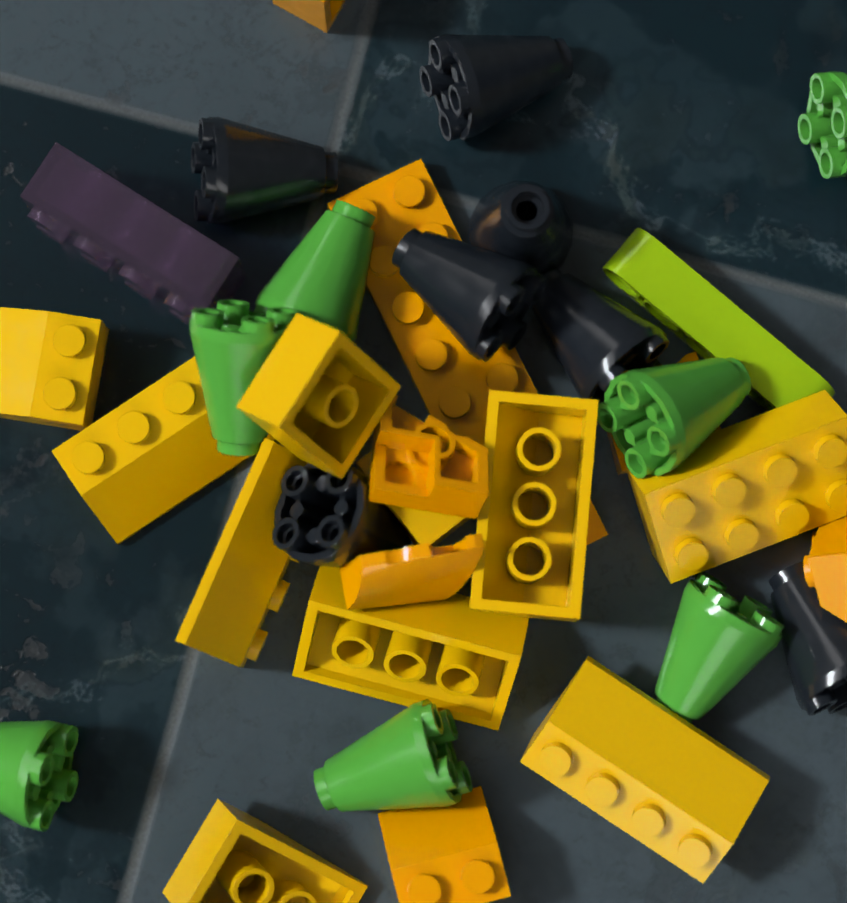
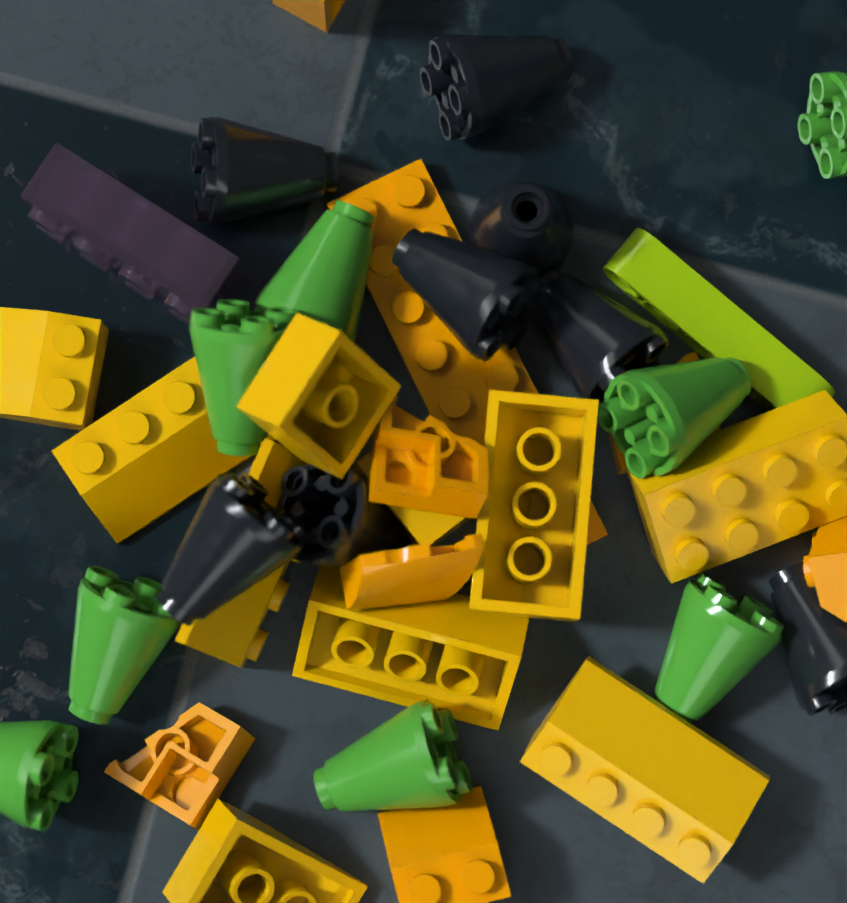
none -> bright green cone [68,565,181,724]
none -> light orange slope [104,702,256,830]
none -> black cone [157,472,309,626]

